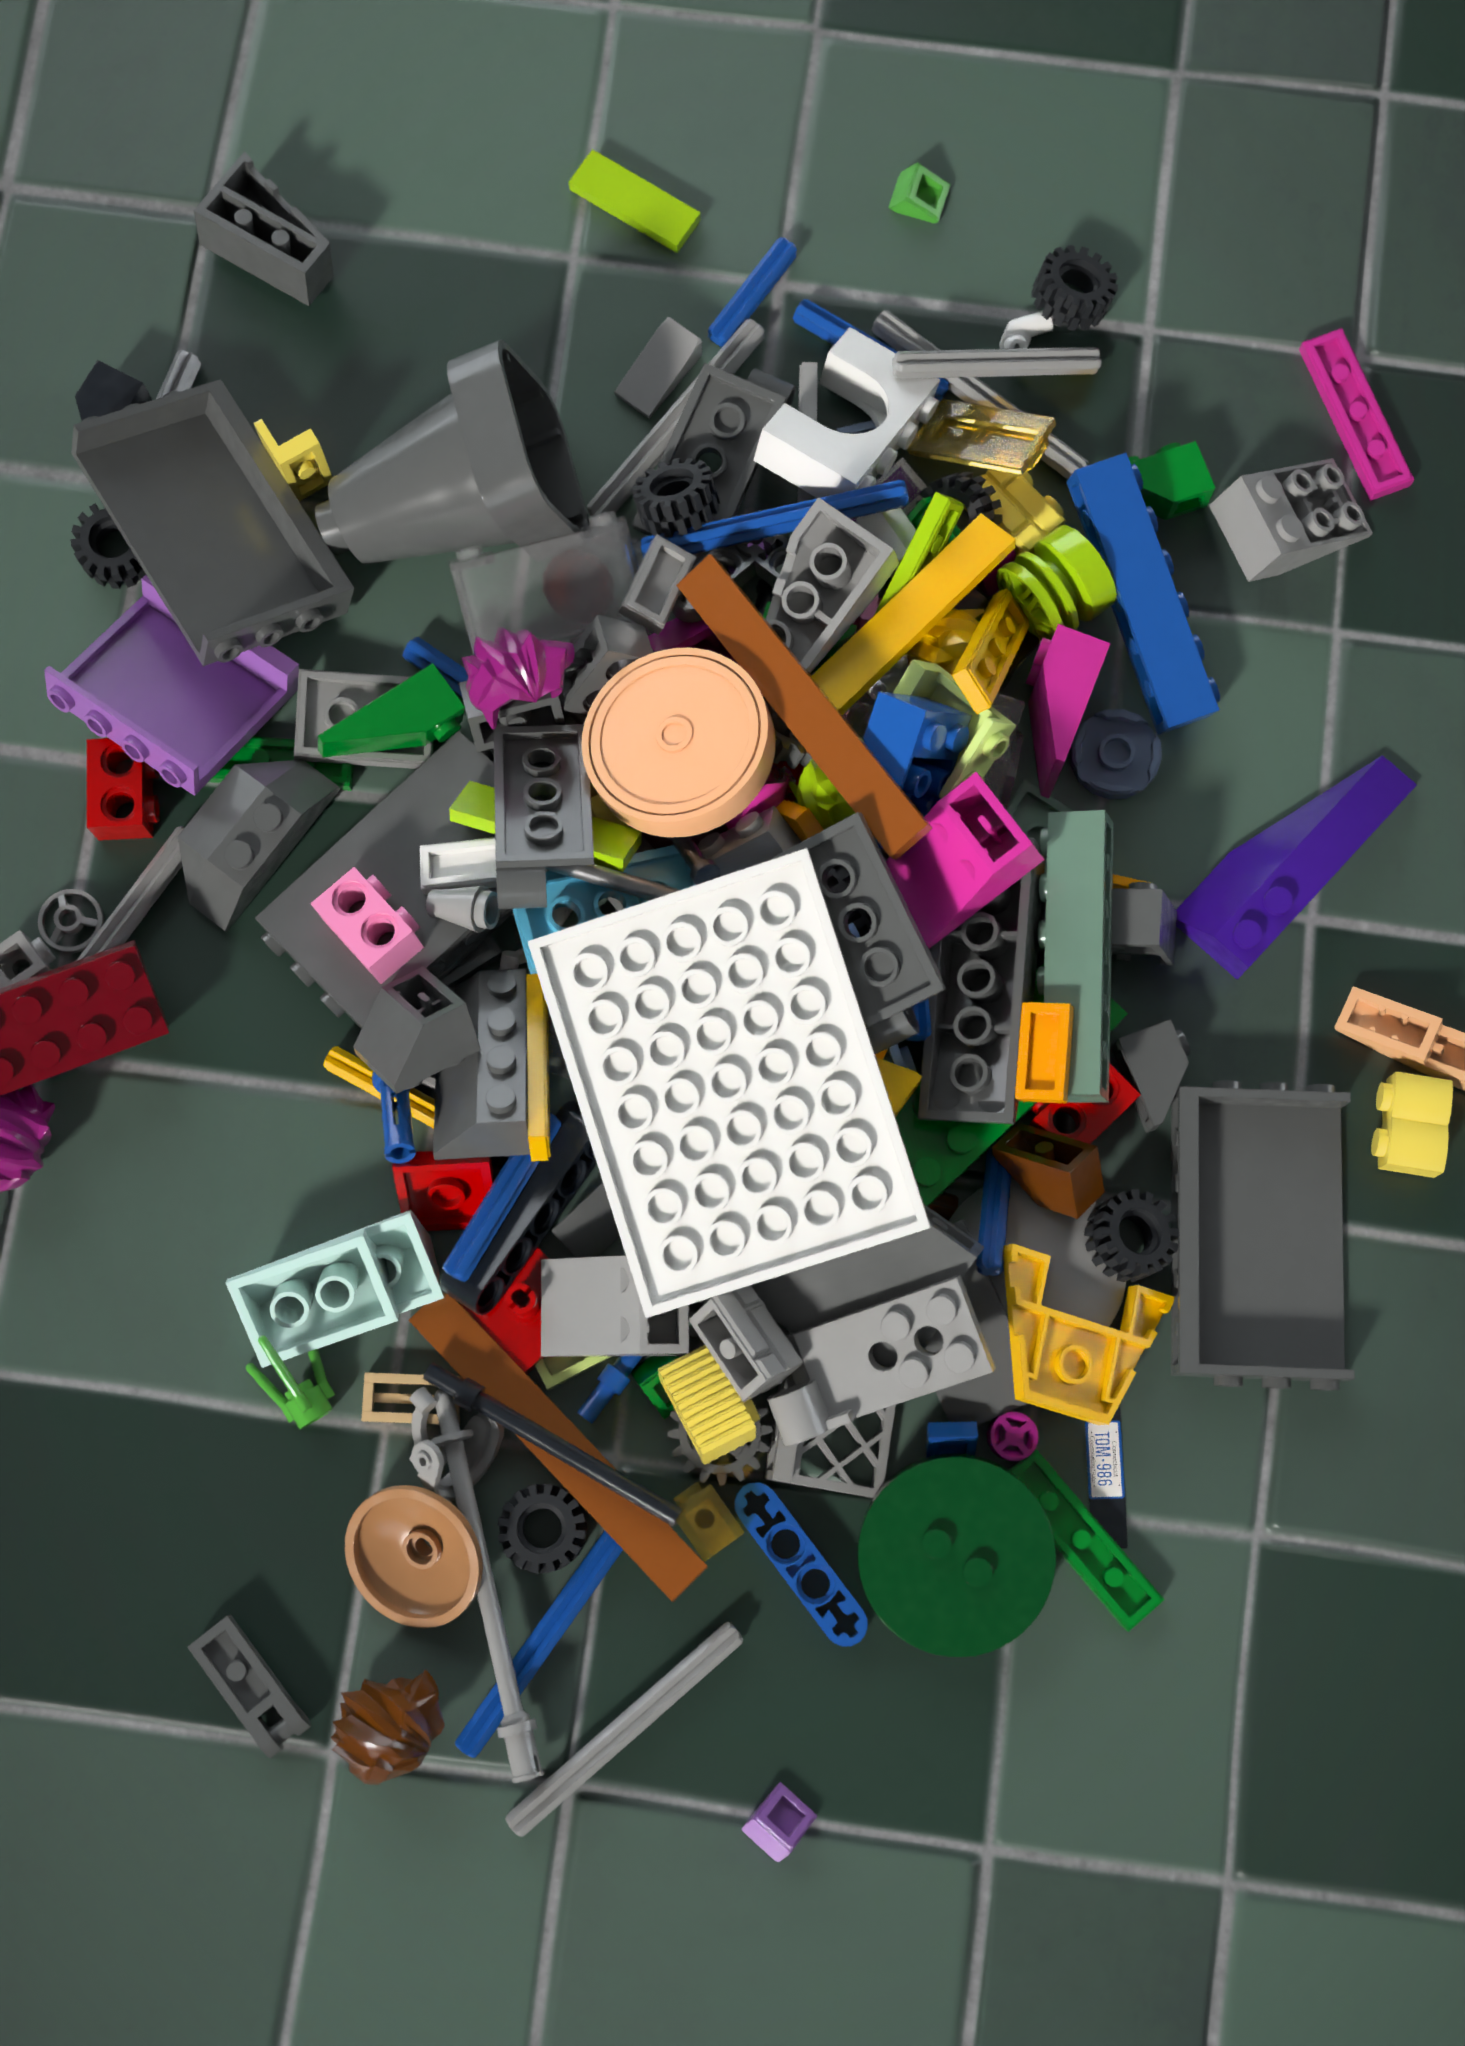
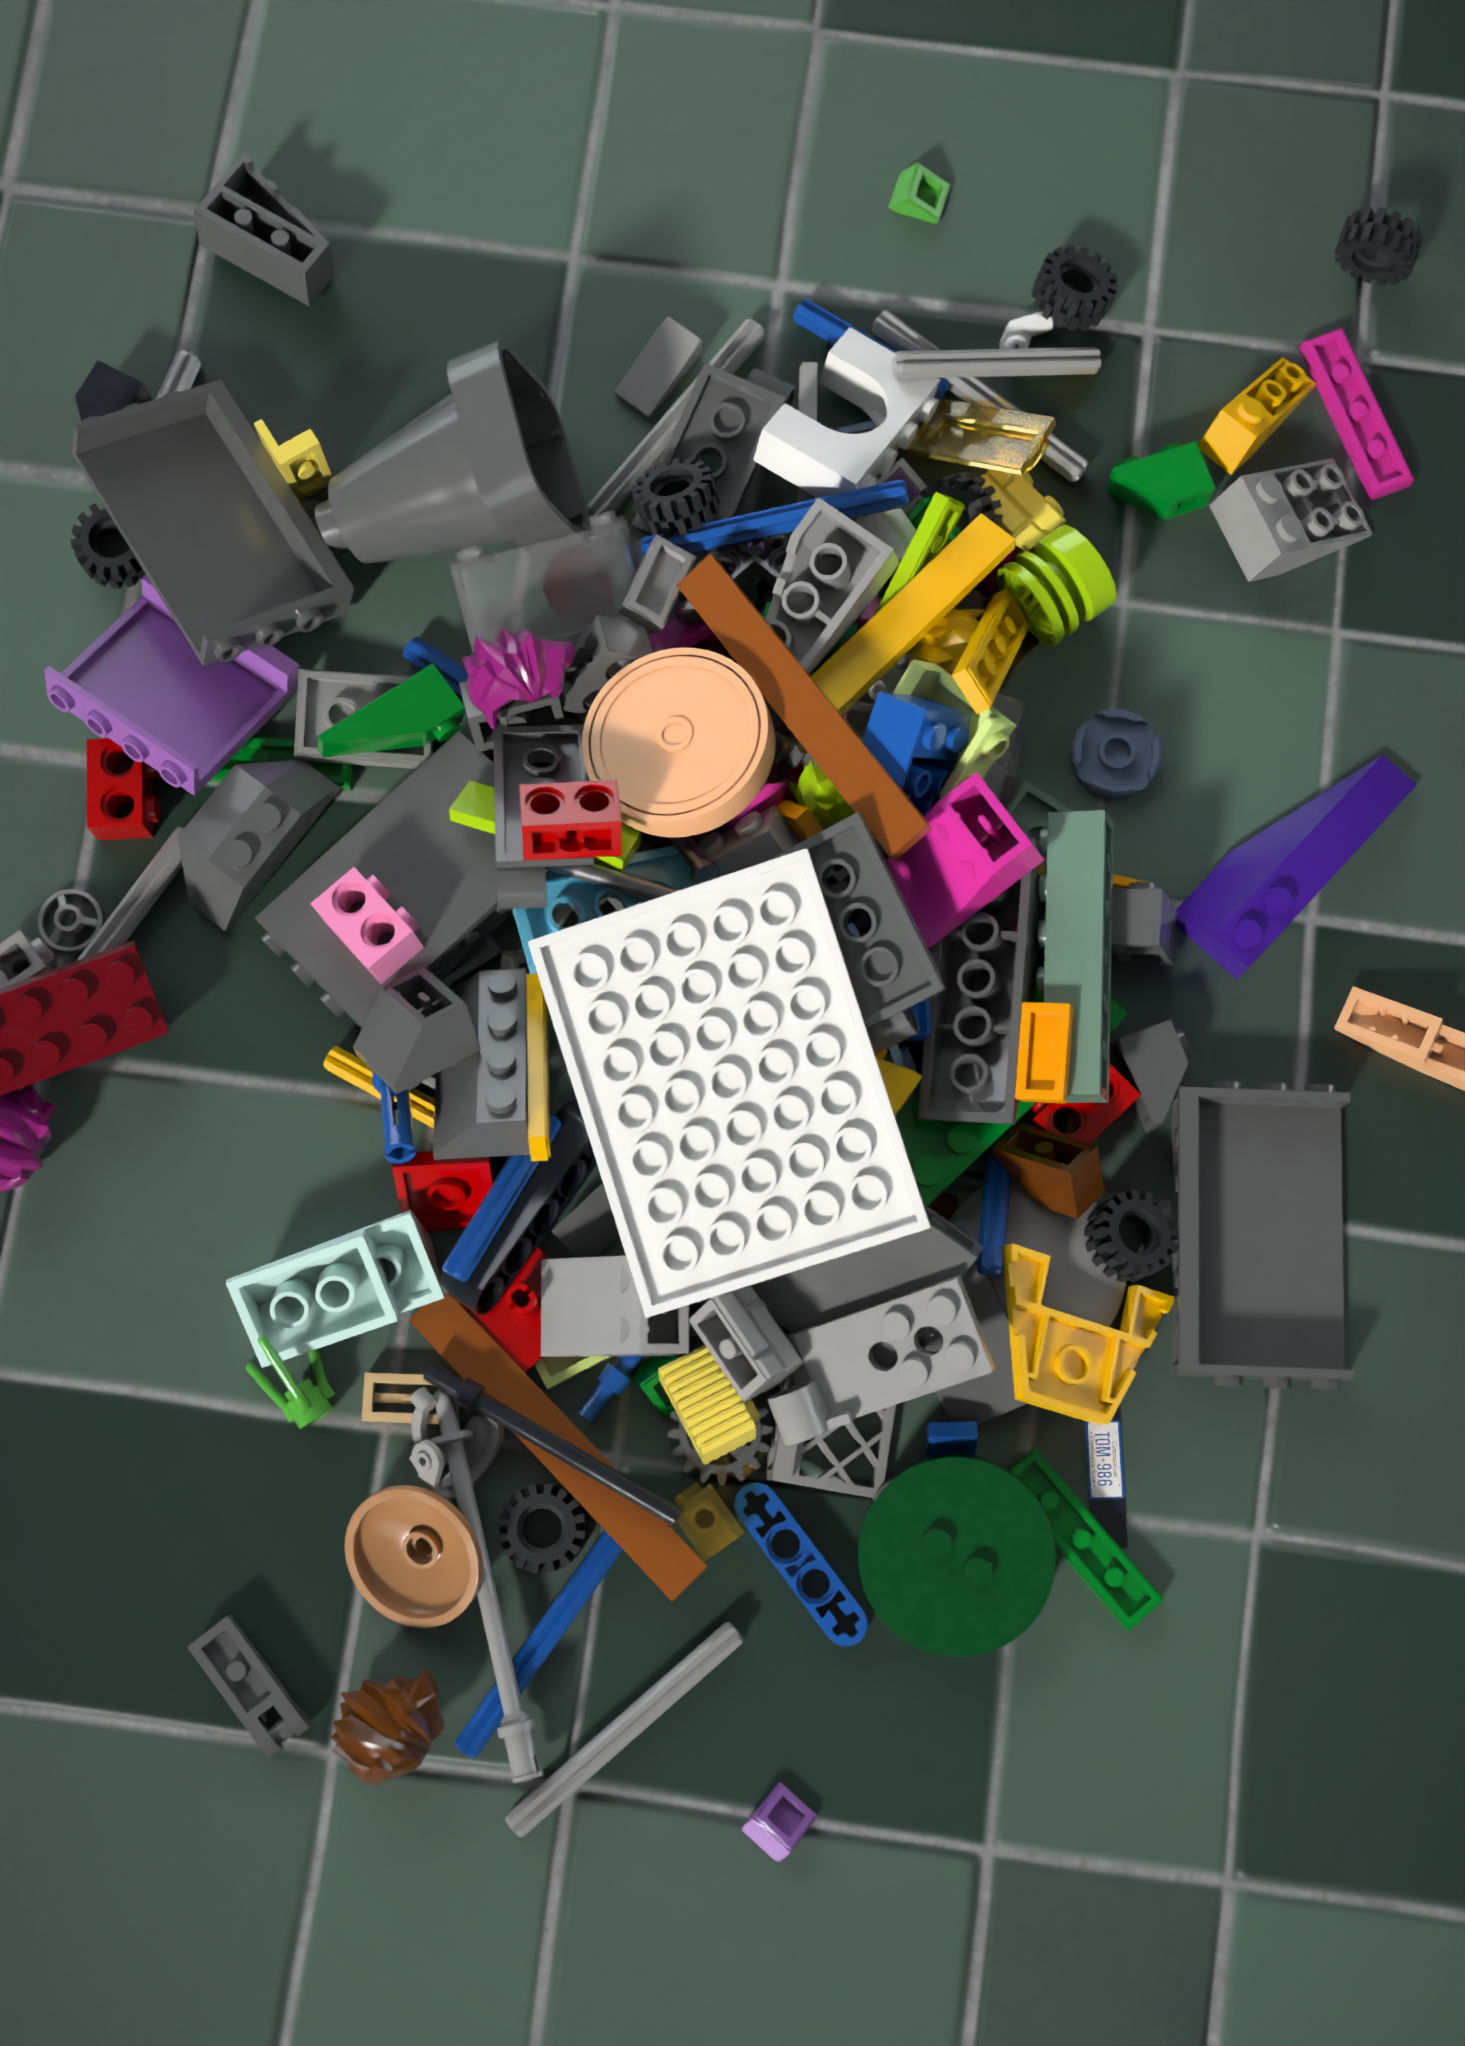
white tile [420,837,497,895] -> none
light grey cone [426,885,501,933] -> none
lime tile [569,149,701,253] -> none
blue axle [708,237,797,347] -> none
magenta wheel [986,1412,1039,1461] -> none
dark pink slope [1026,624,1110,799] -> none
blue brick [1066,452,1220,735] -> none
light yellow brick [1371,1072,1453,1178] -> none
none -> red brick [519,780,622,861]
none -> yellow slope [1198,357,1317,475]
none -> black tyre [1335,207,1423,285]

